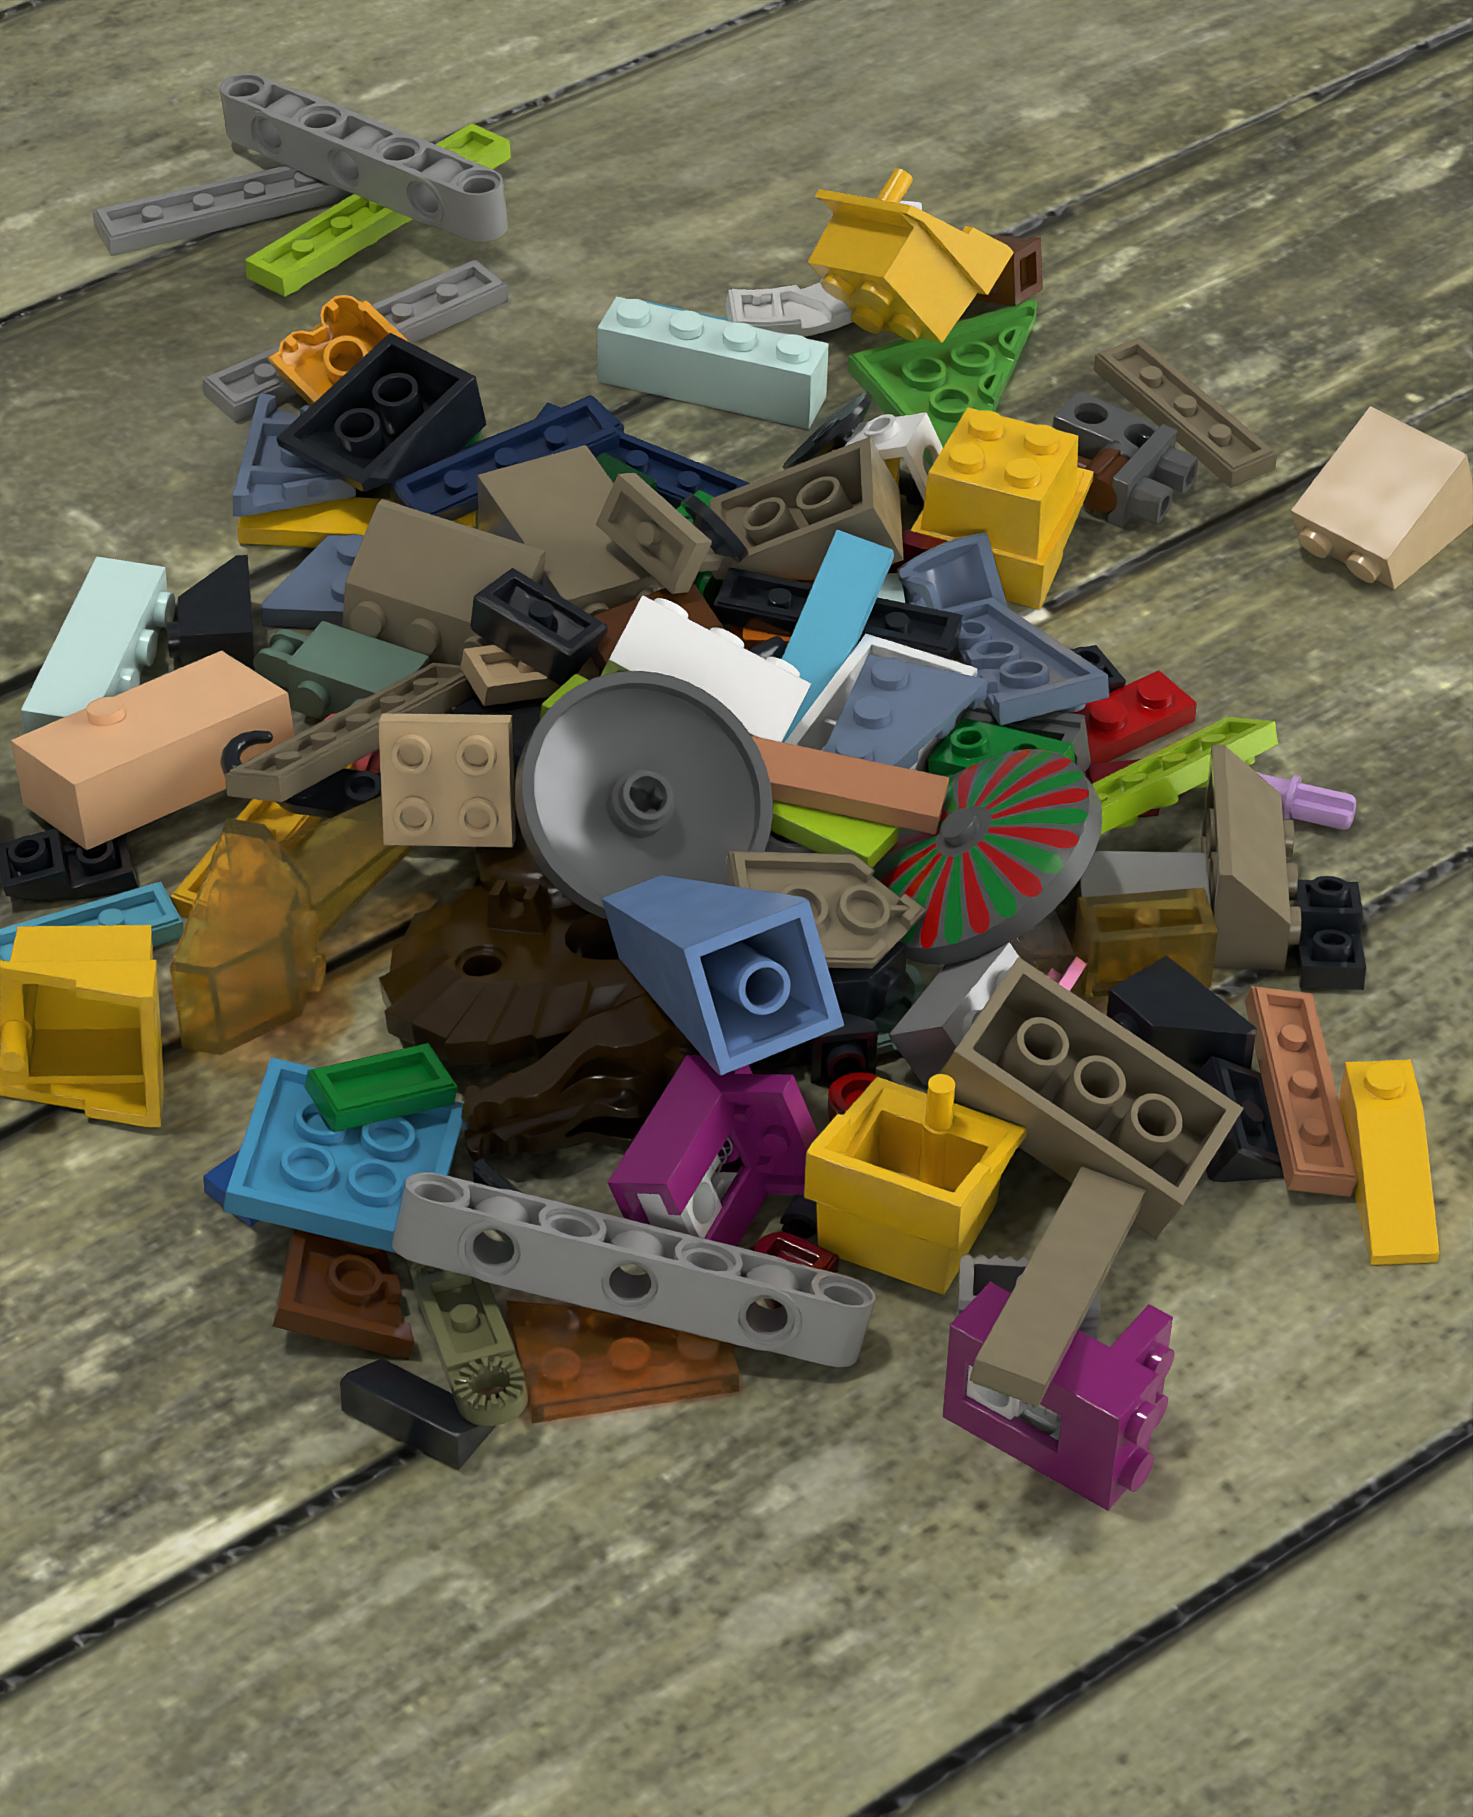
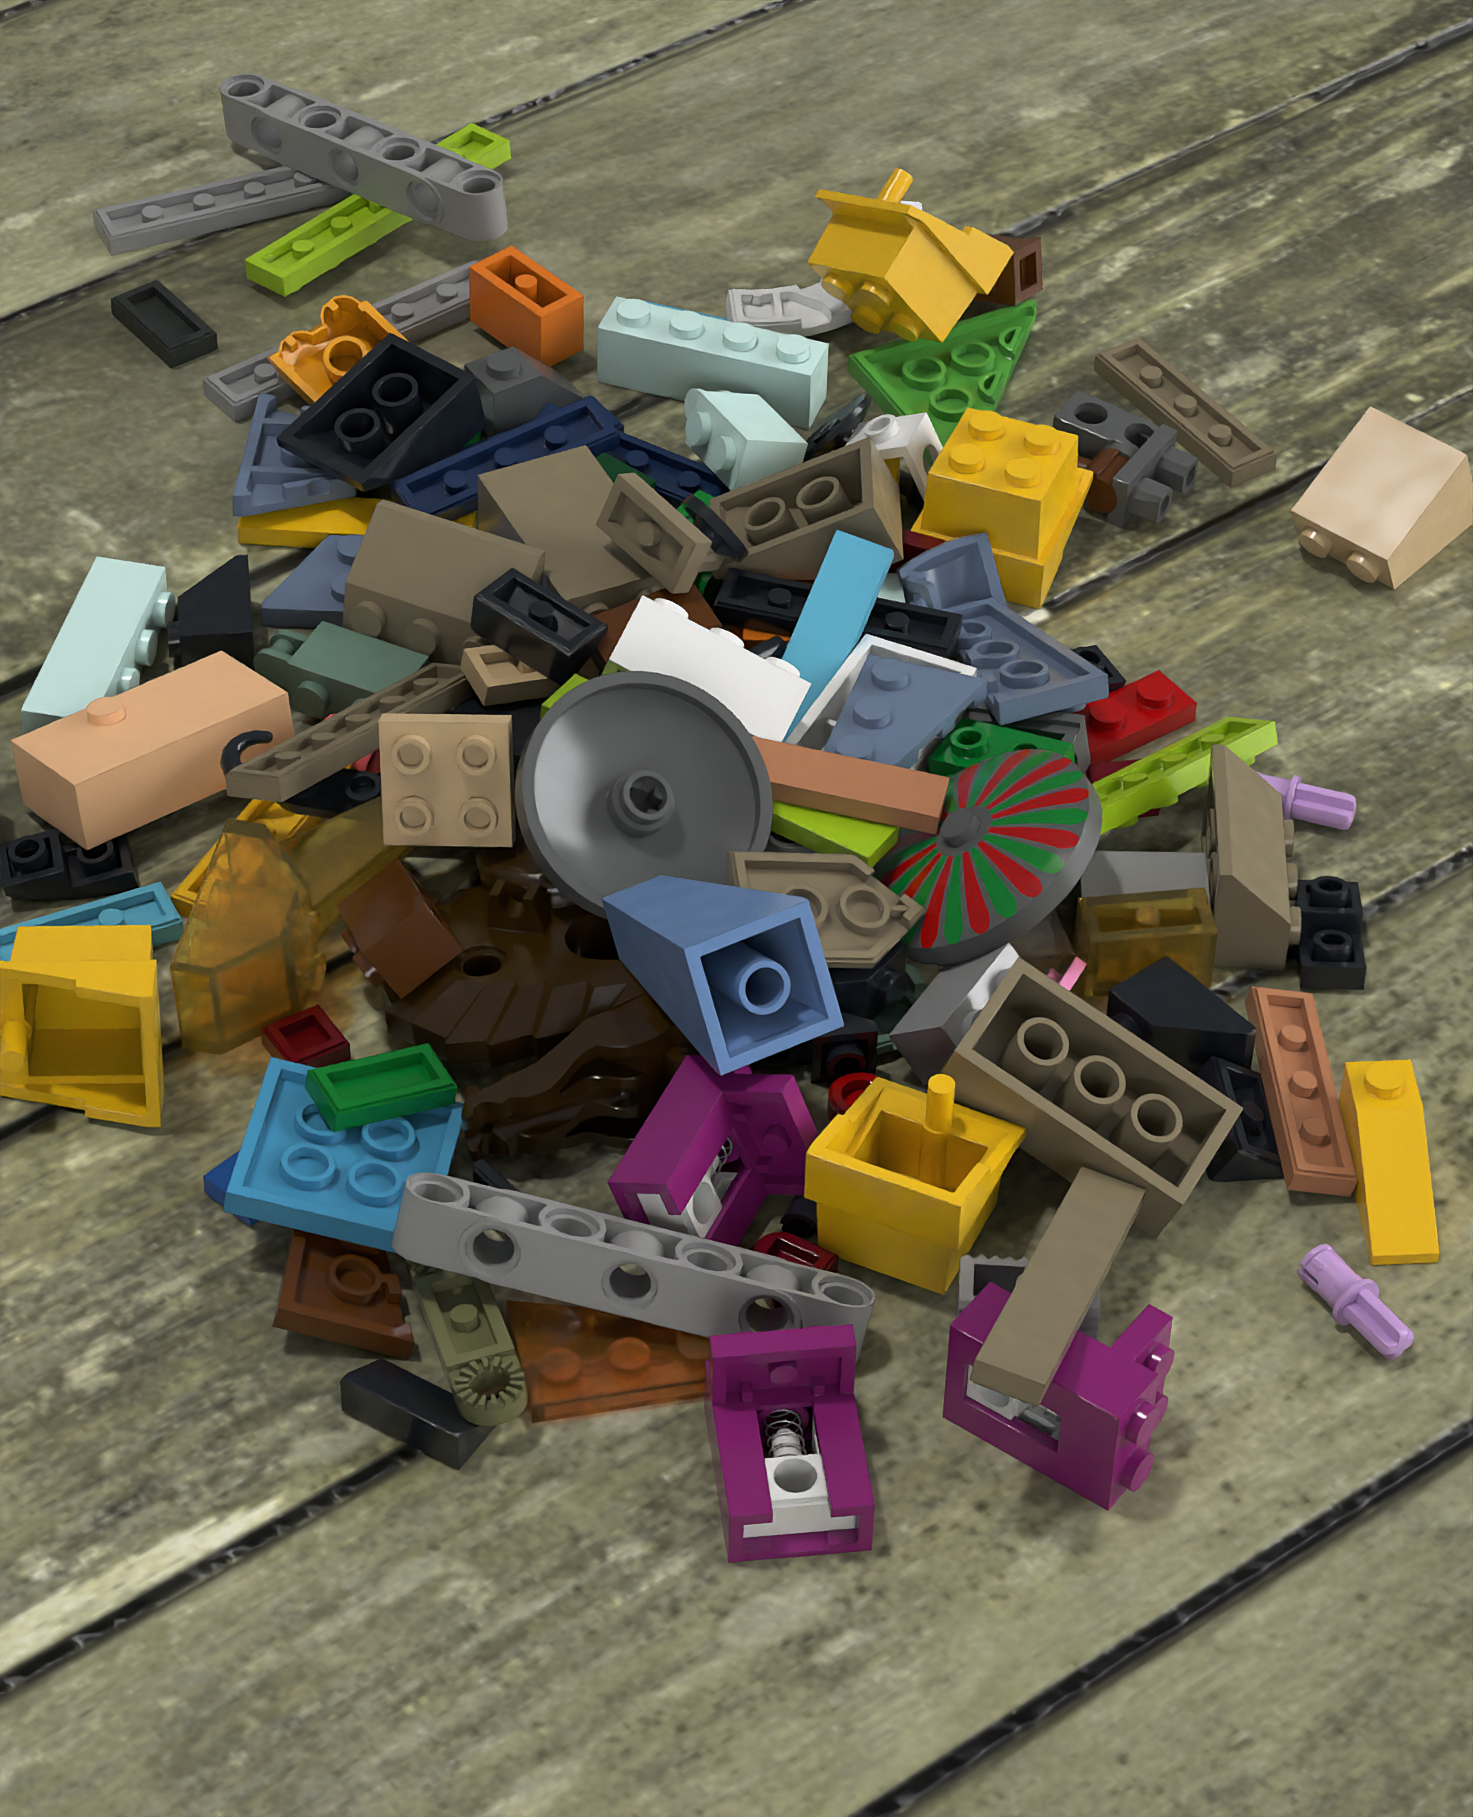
none -> pearl dark grey tile [111,280,218,368]
none -> dark red tile [261,1004,351,1068]
none -> reddish brown brick [337,857,463,999]
none -> dark grey slope [464,346,585,439]
none -> orange brick [469,245,584,367]
none -> light aqua brick [684,388,808,491]
none -> magenta brick [704,1324,875,1563]
none -> lavender axle [1297,1244,1414,1360]

